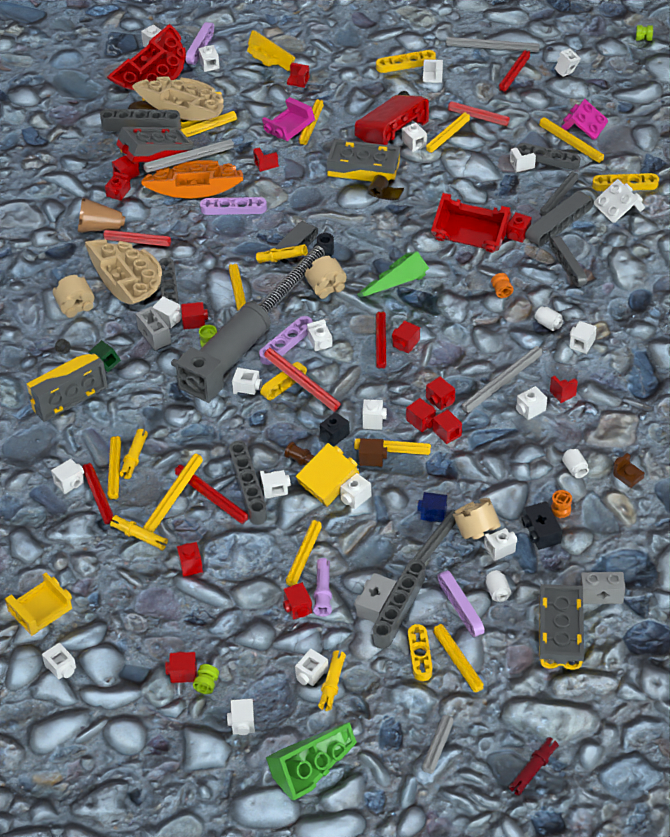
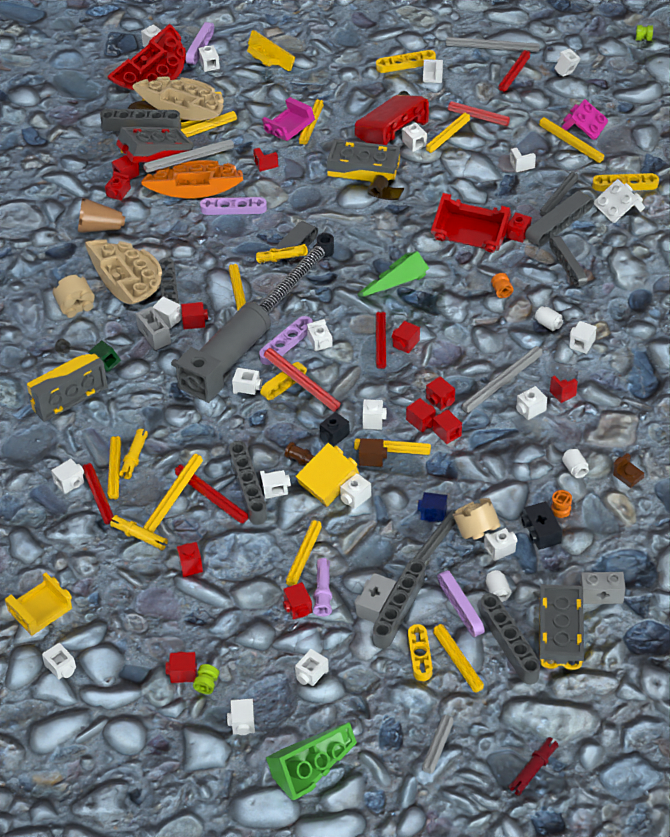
axle [103,230,171,247] -> none
lime wheel [199,325,217,347] -> none
red panel [287,62,310,88] -> none
tan brick [305,256,347,299] -> none
yellow pin [318,650,346,711] -> none
dark grey beam [516,143,581,170] -> none
none -> dark grey beam [480,593,540,685]

